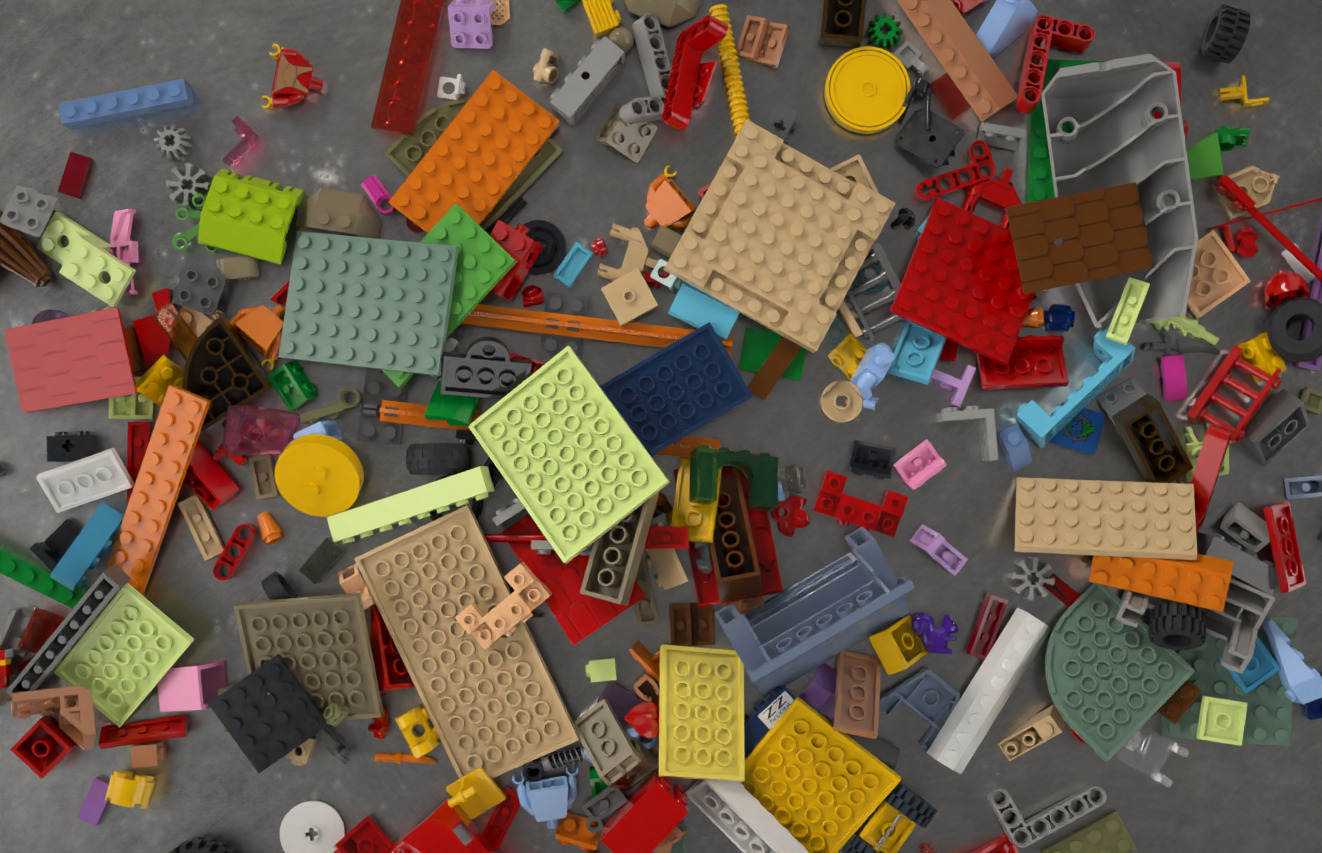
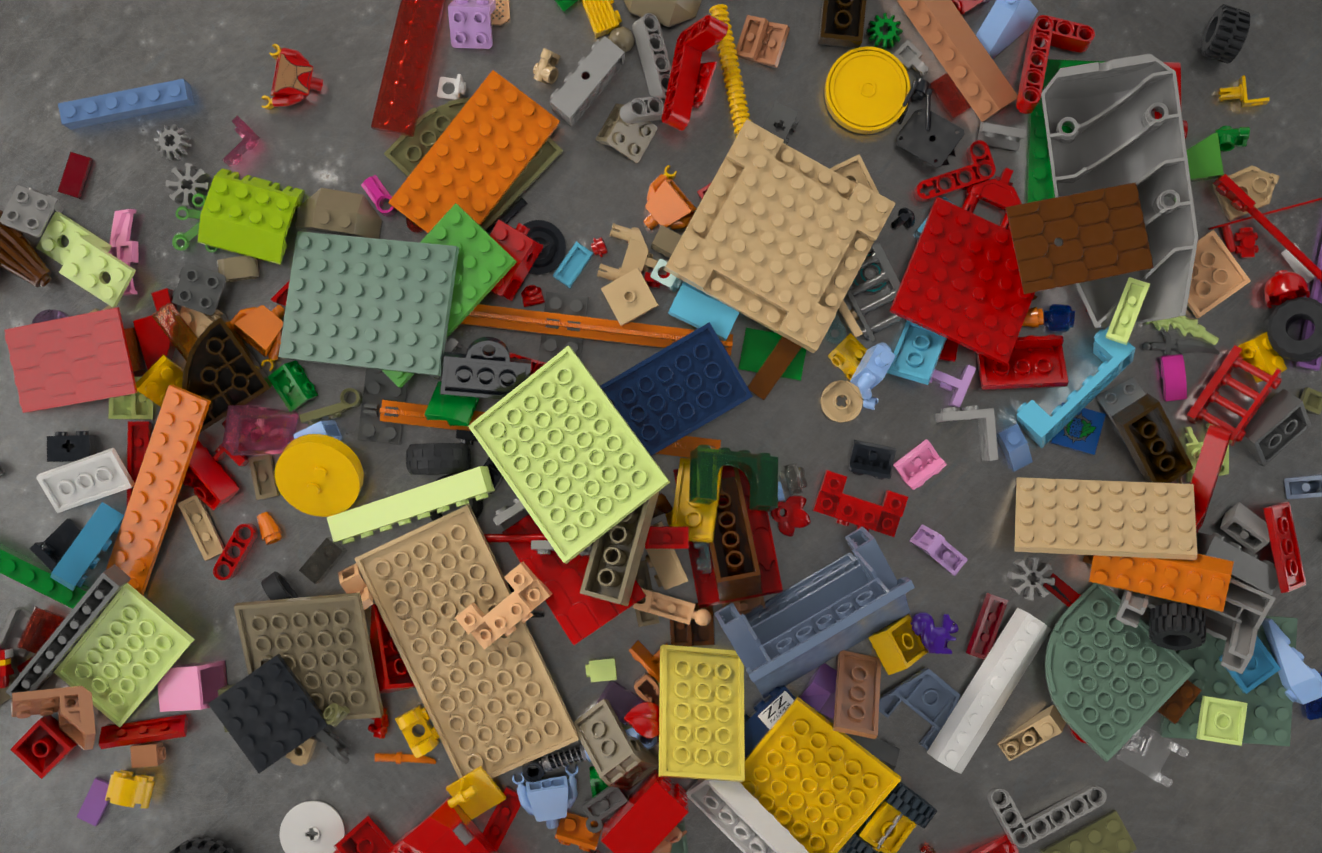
none -> light nougat plate [633,587,711,626]

